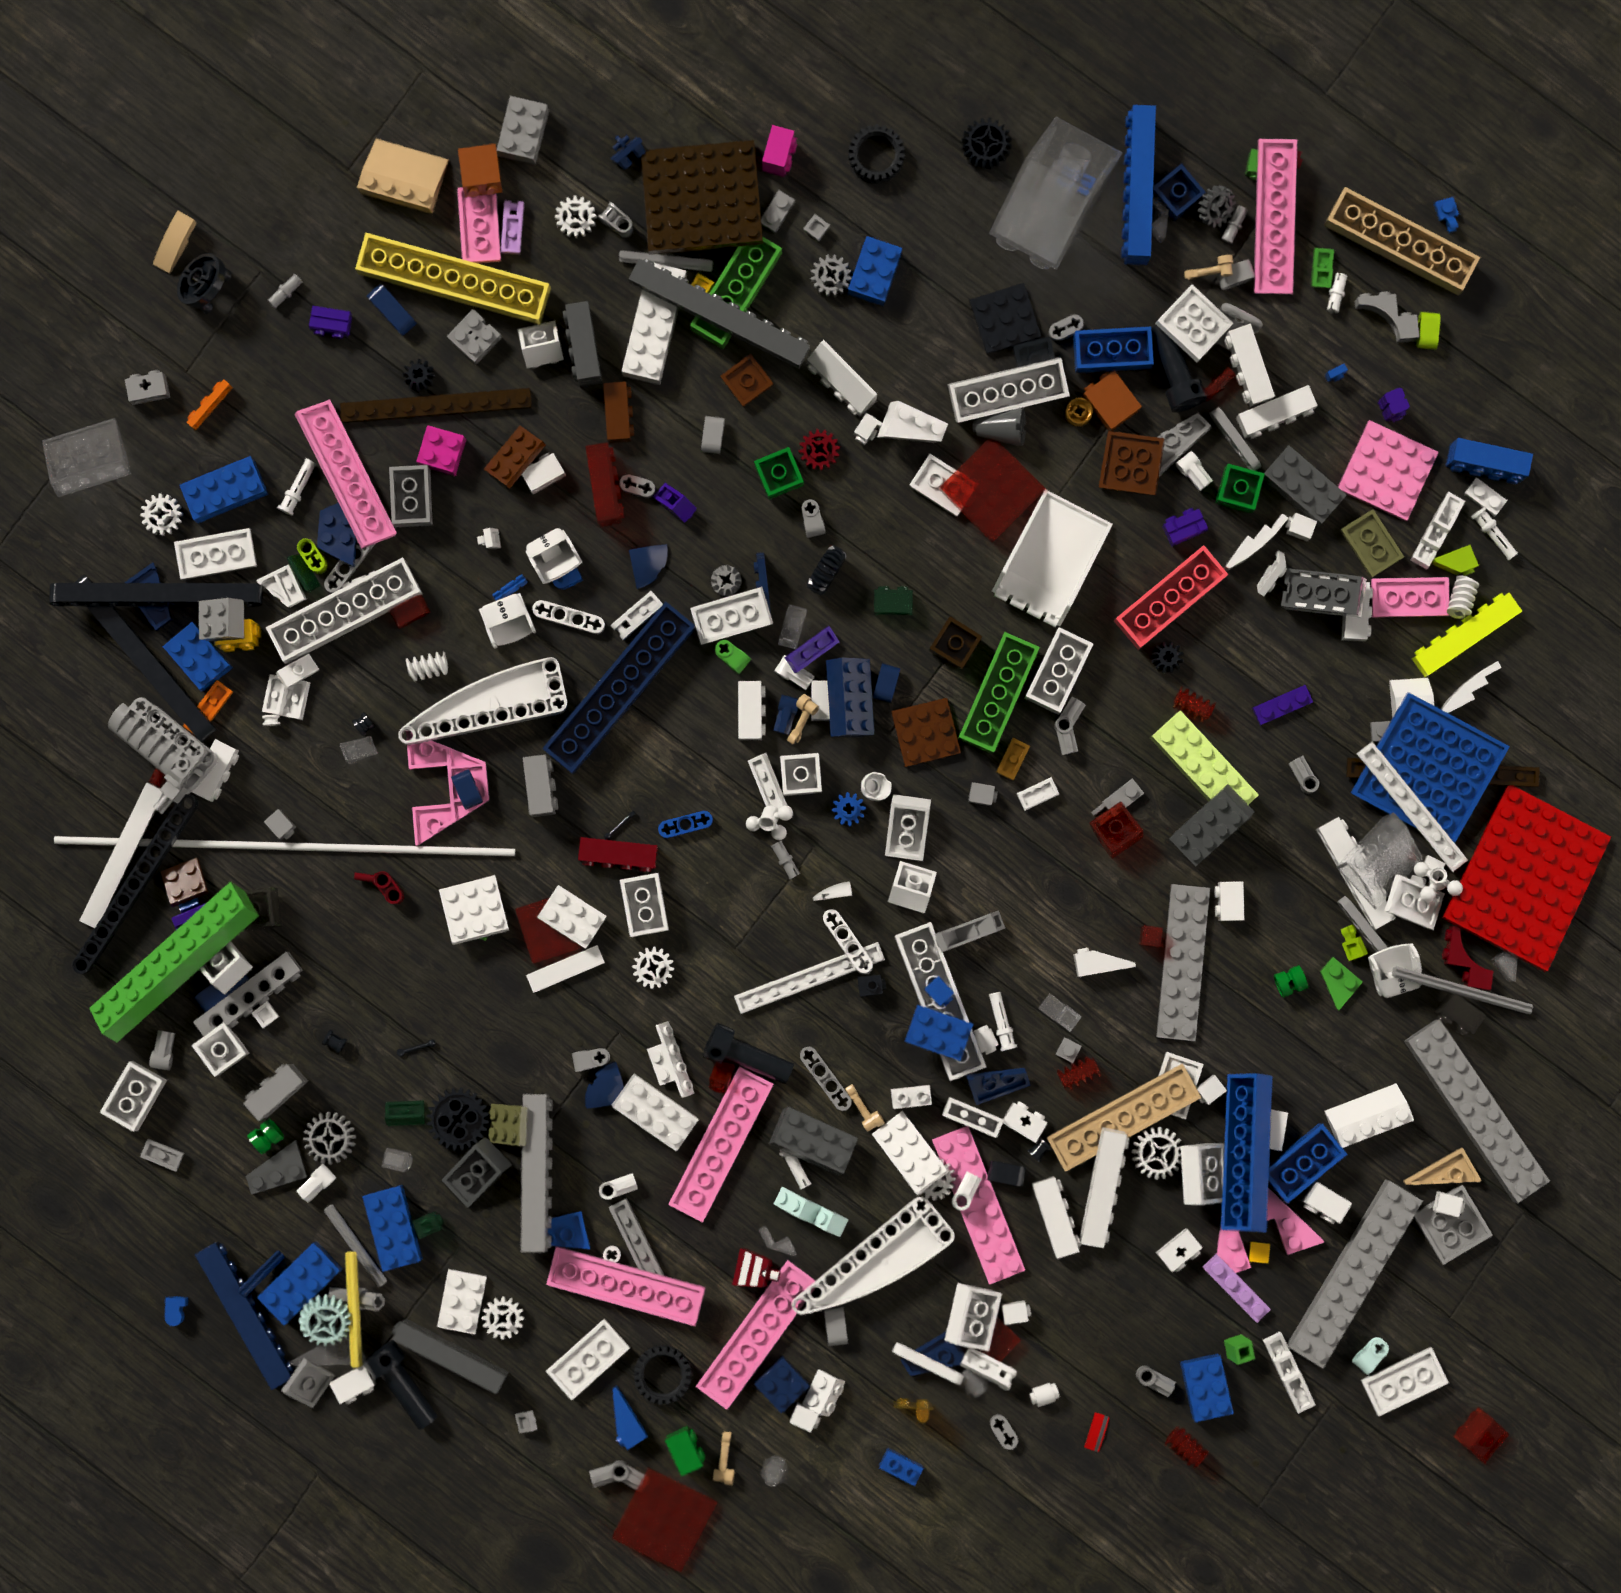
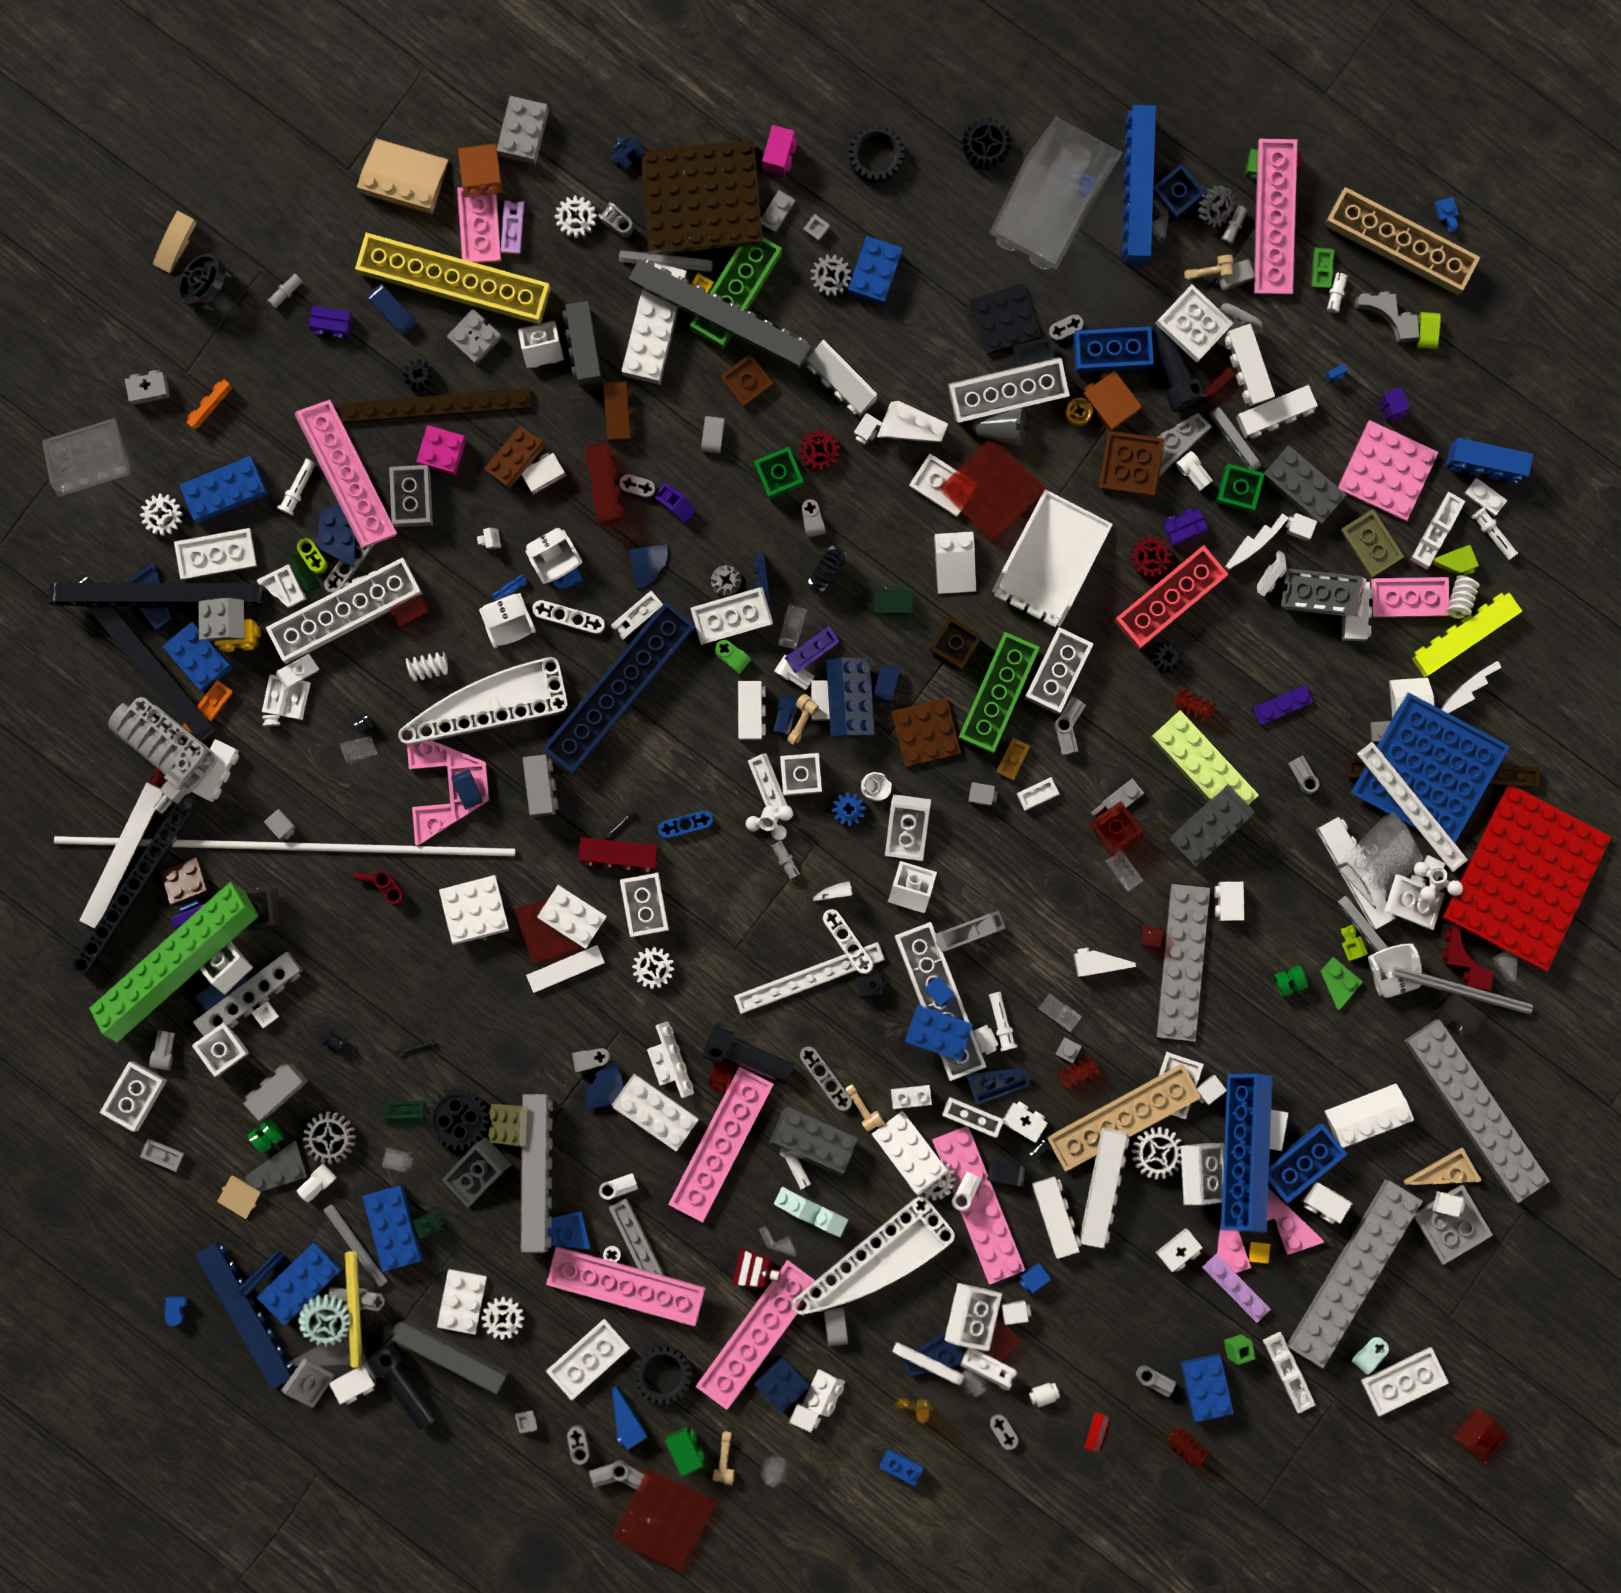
none -> tan piece [217,1175,261,1219]
none -> light grey beam [567,1425,590,1464]
none -> white slope [934,532,976,594]
none -> blue brick [1020,1263,1051,1293]
none -> clear slope [1106,850,1144,892]
none -> dark red gear [1130,535,1172,578]

